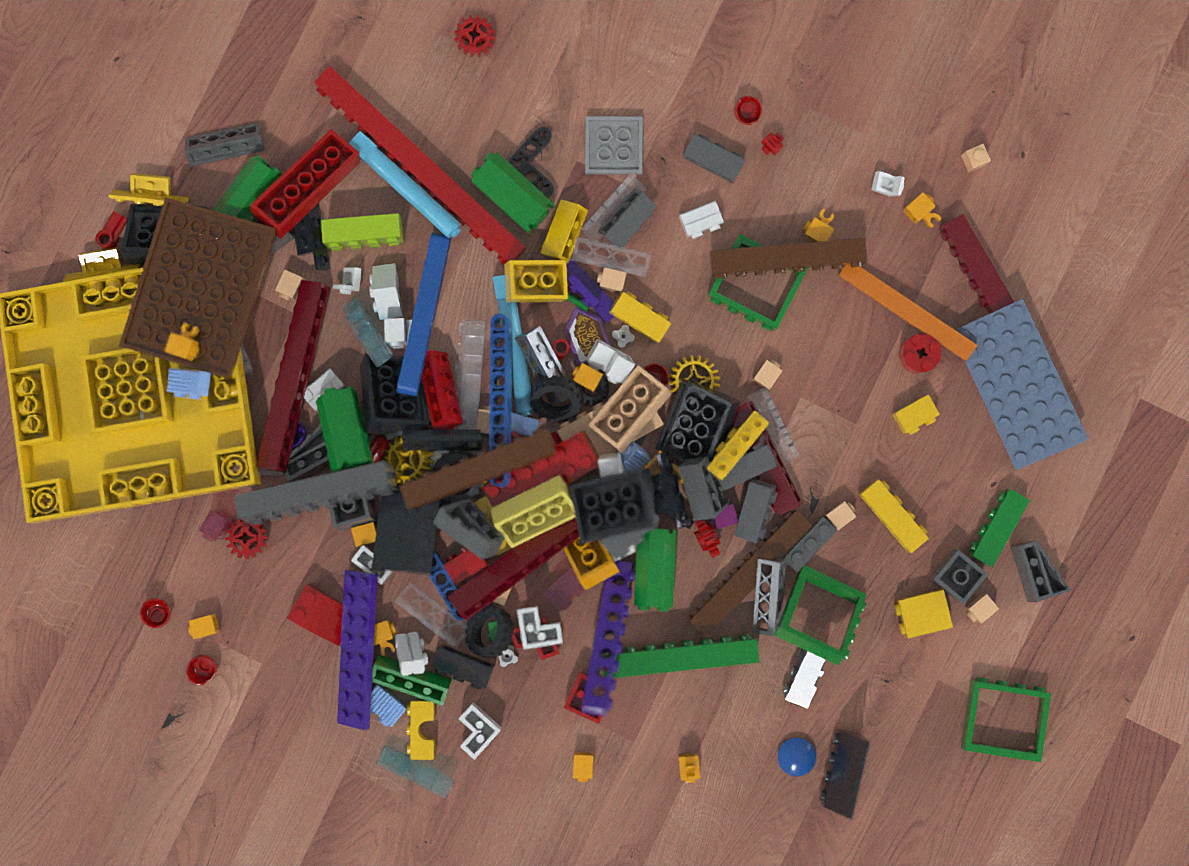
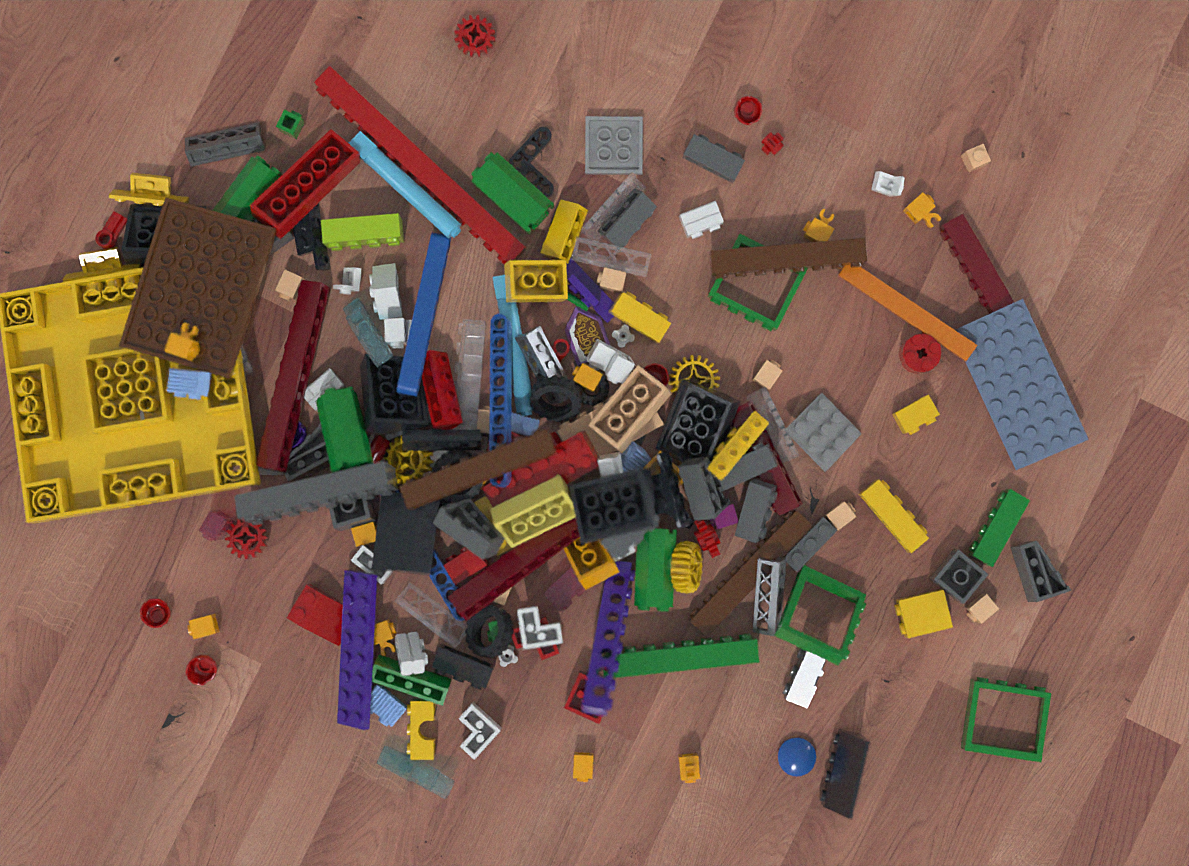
none -> green brick [276,109,305,139]
none -> yellow gear [670,541,703,594]
none -> light grey plate [785,393,862,472]

